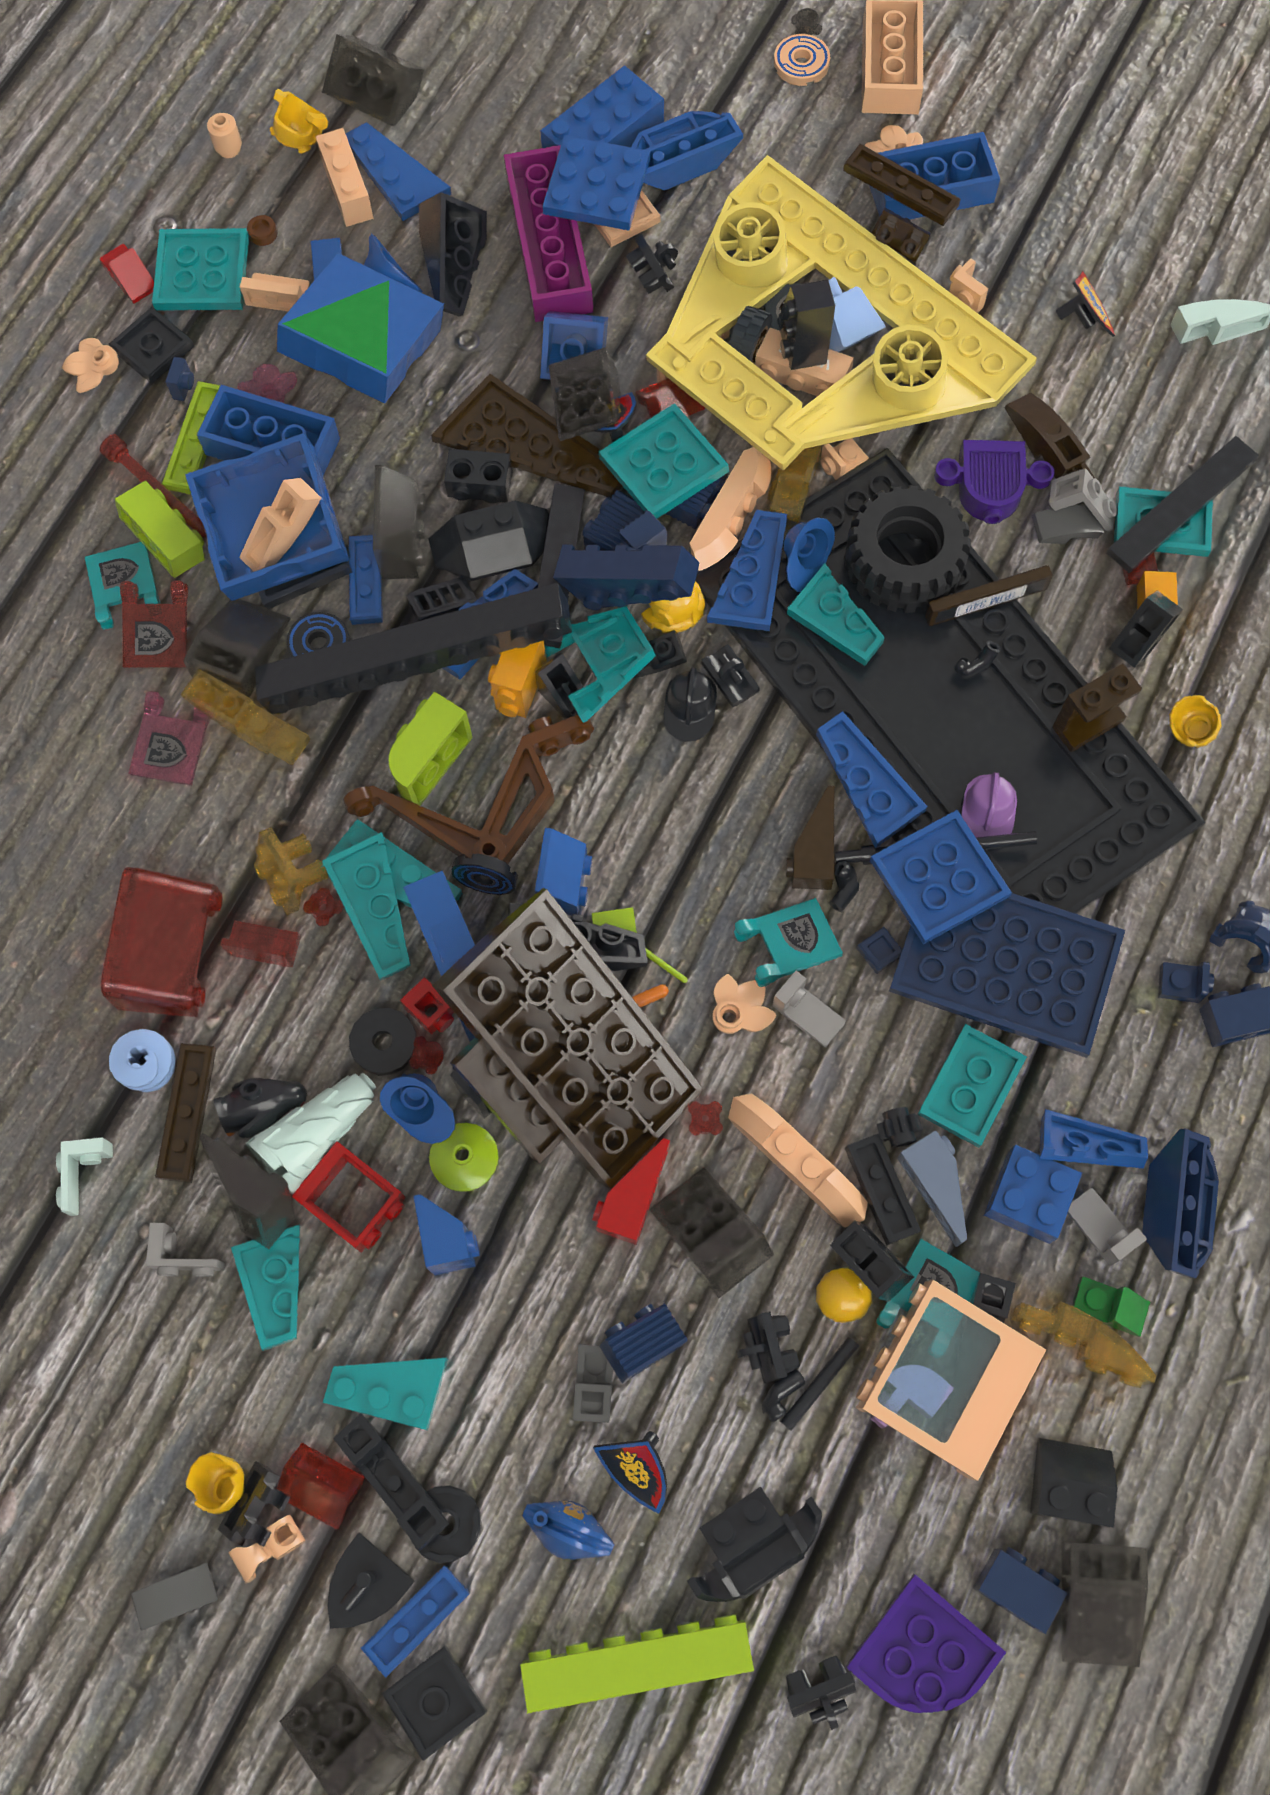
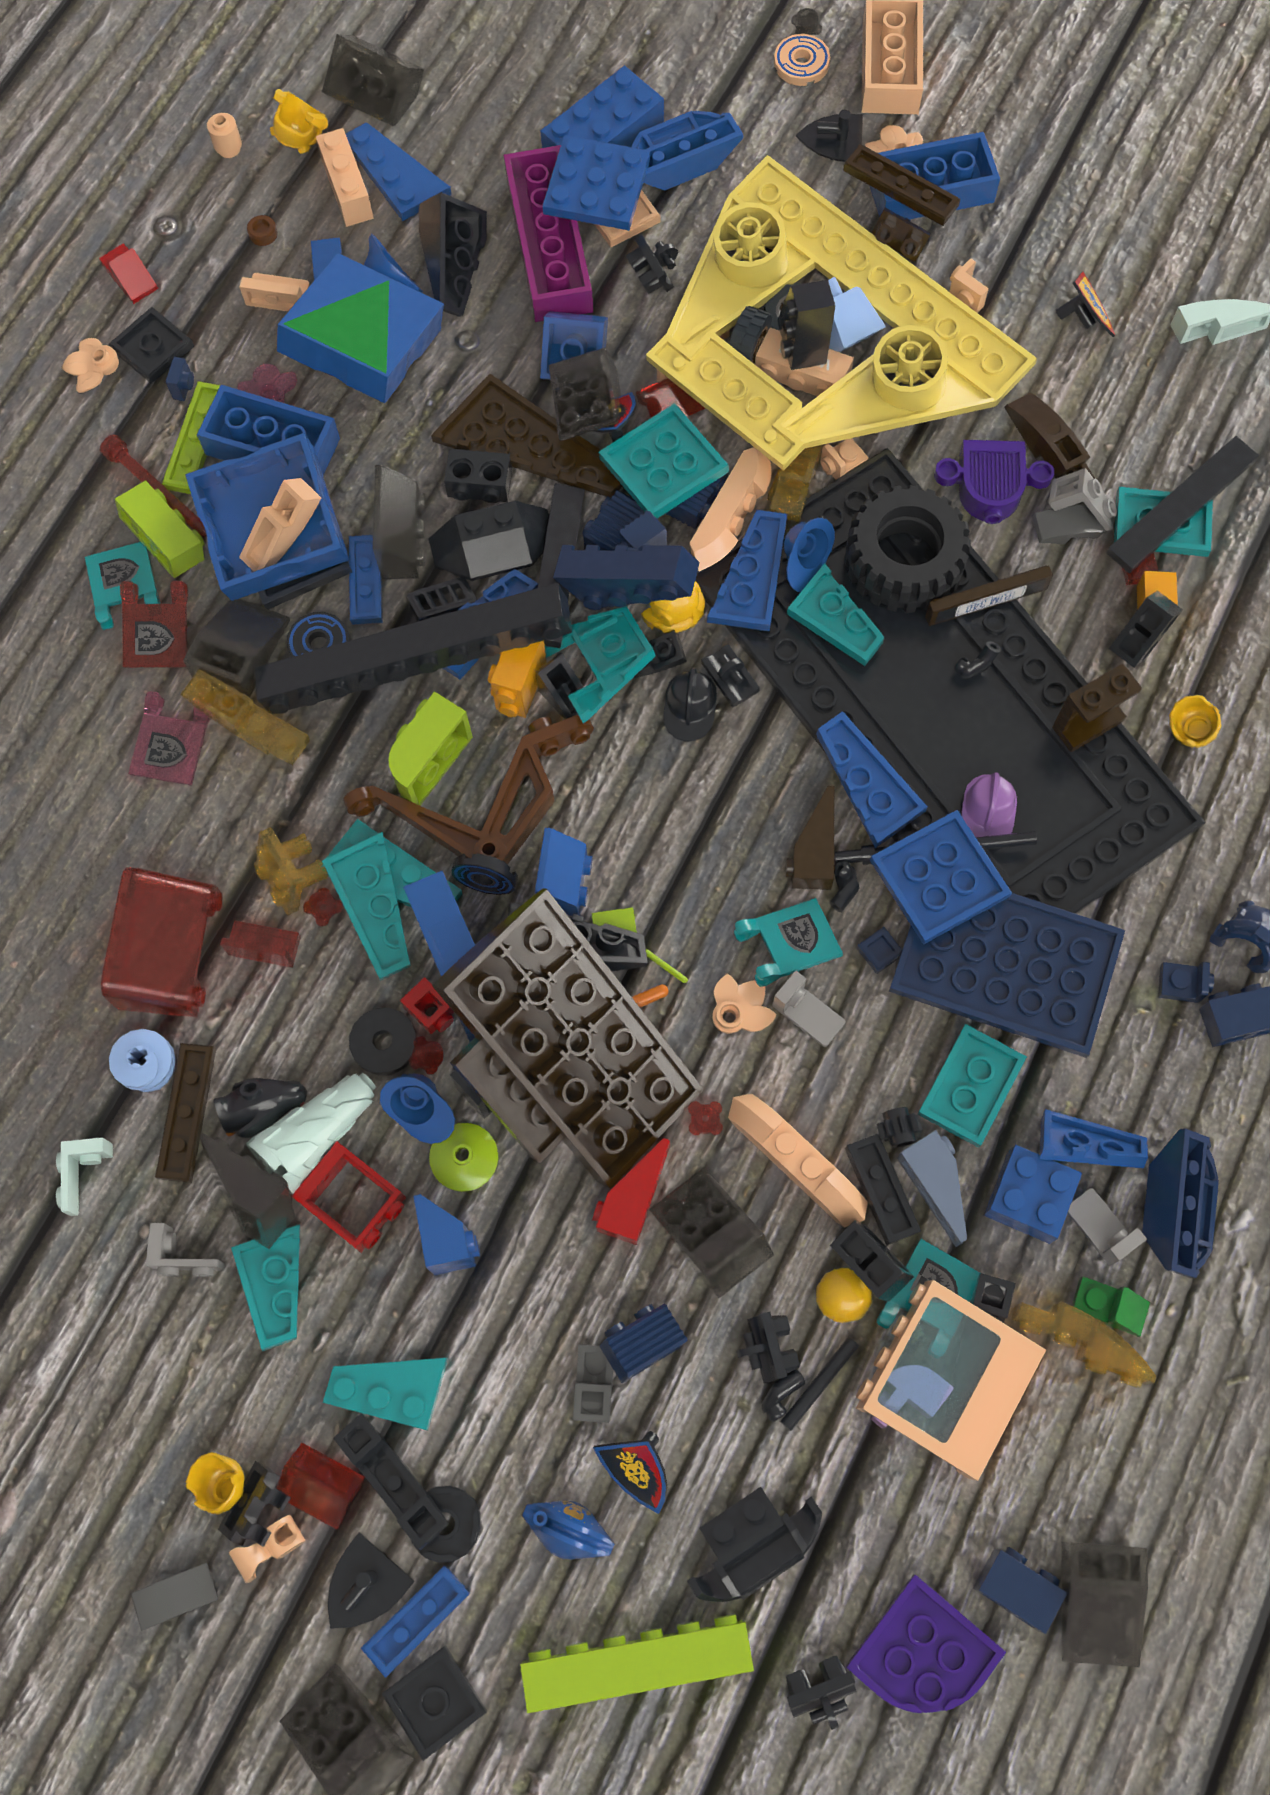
teal plate [152,228,249,310] -> none
black slope [1030,1438,1117,1528] -> none
none -> black shield [796,109,863,162]

